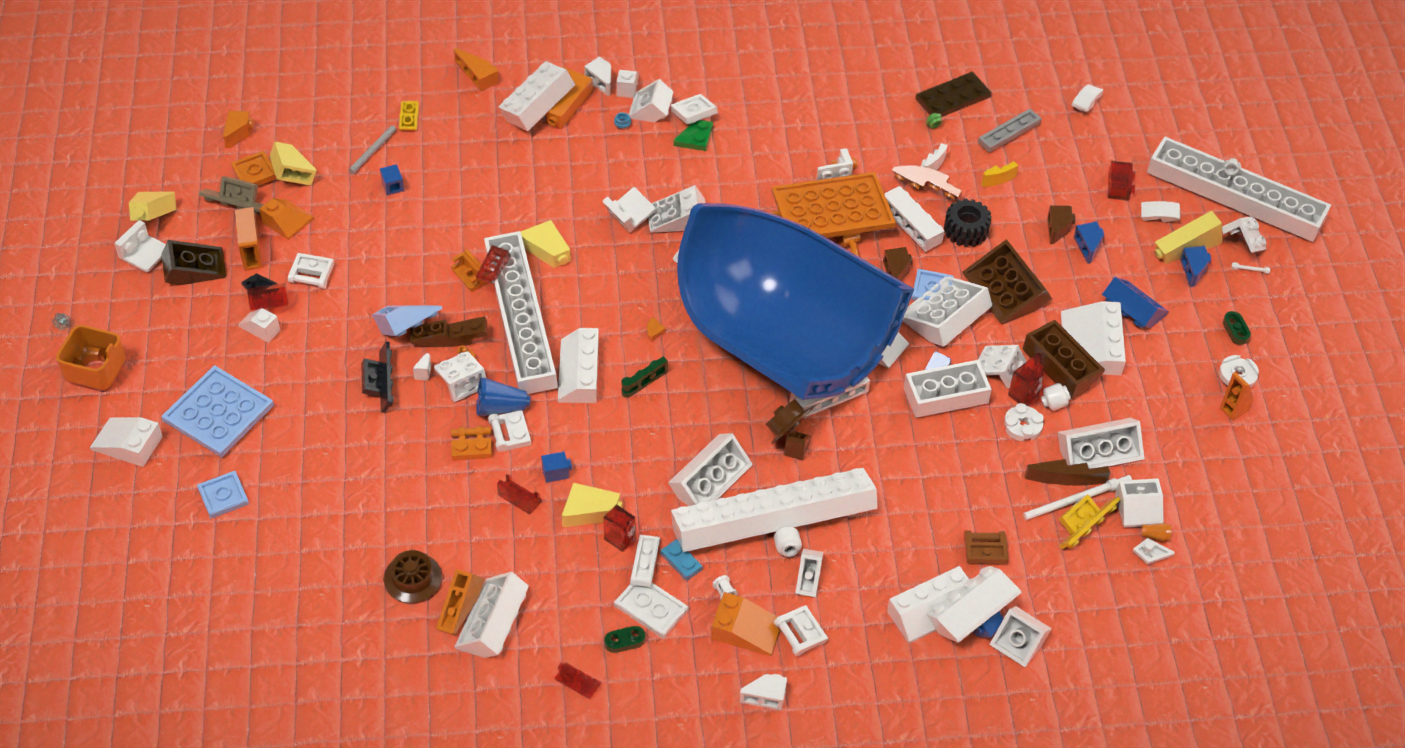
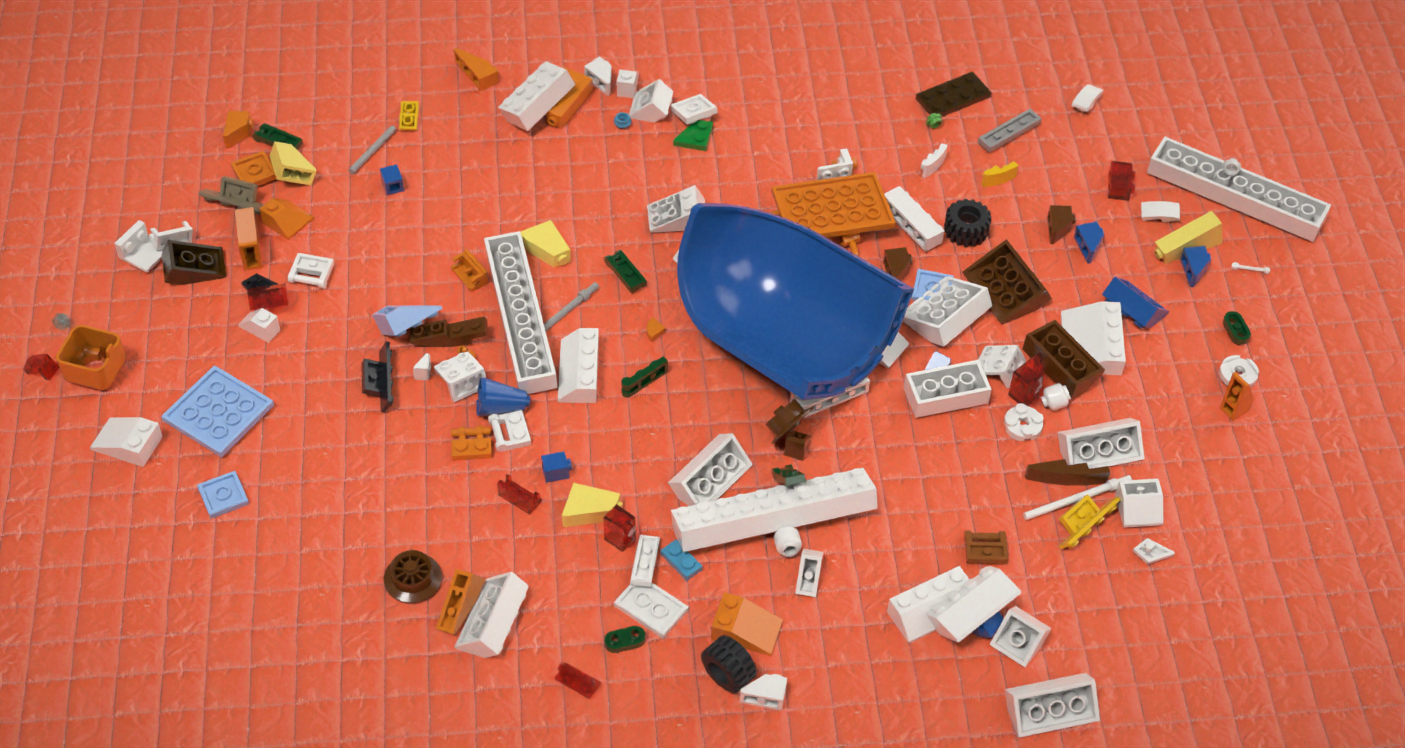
light yellow slope [129,192,176,221] -> none
clear red slope [476,245,511,284] -> none
white bracket [602,187,656,233] -> none
white bush [712,575,738,600] -> none
white plate [774,605,828,656] -> none
slope [892,166,962,200] -> none
orange cone [1142,522,1172,542] -> none
white bracket [1222,216,1267,253] -> none
none -> clear red bracket [23,354,59,380]
none -> white hinge [149,221,193,250]
none -> dark green plate [252,123,303,150]
none -> light grey bar [544,282,599,332]
none -> dark green plate [604,250,647,293]
none -> black tyre [701,635,757,693]
none -> plate [772,464,806,486]
none -> white slope [1005,673,1100,737]

